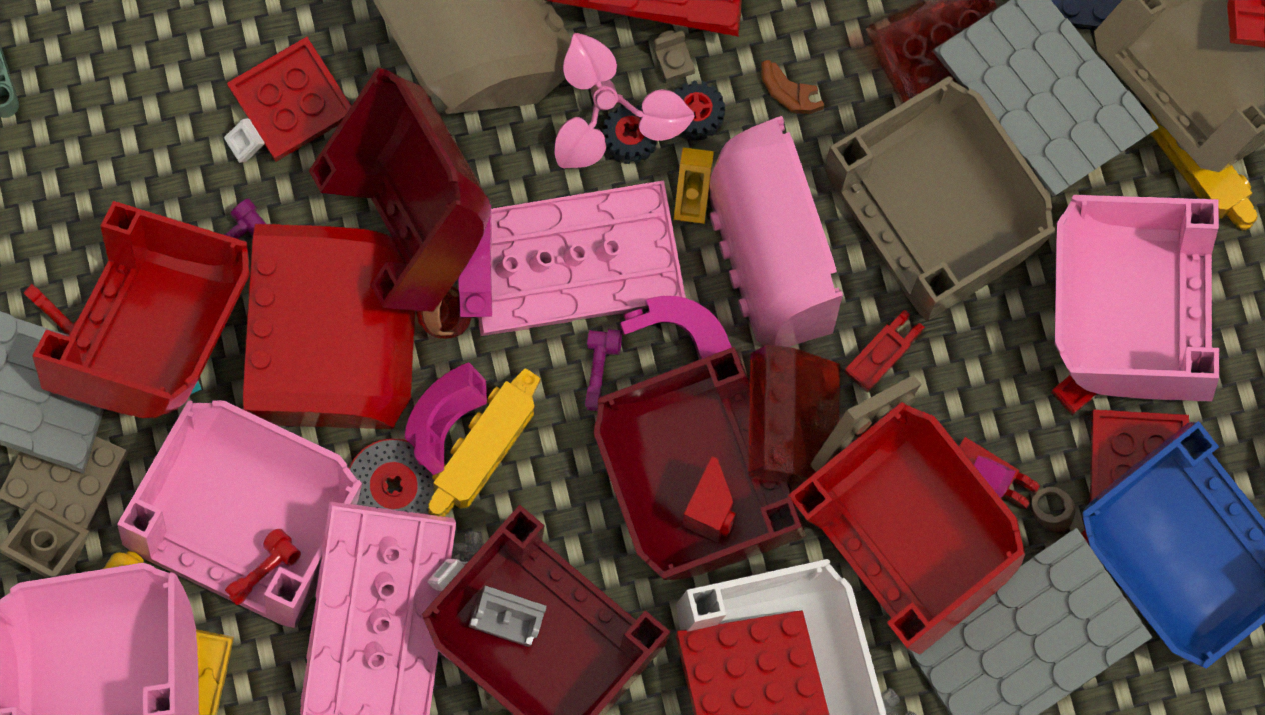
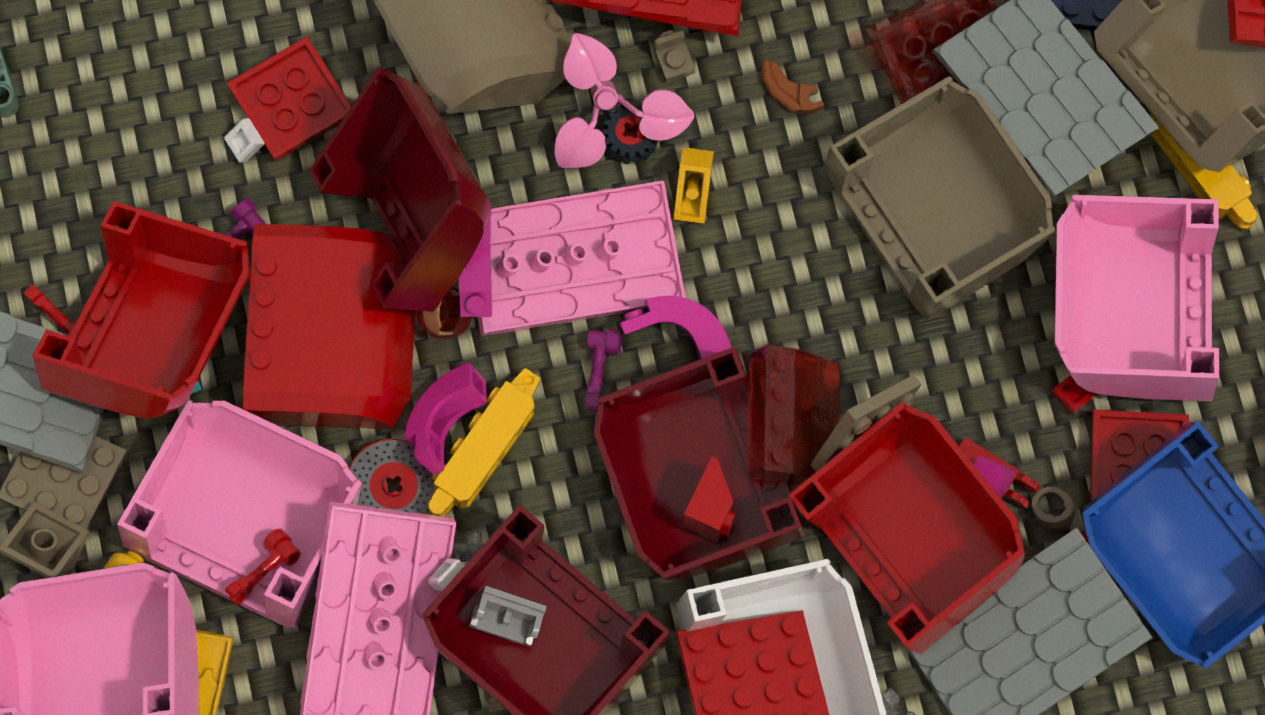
black wheel [674,80,725,141] -> none
bright pink slope [709,116,843,351] -> none
red hinge [844,310,925,393] -> none

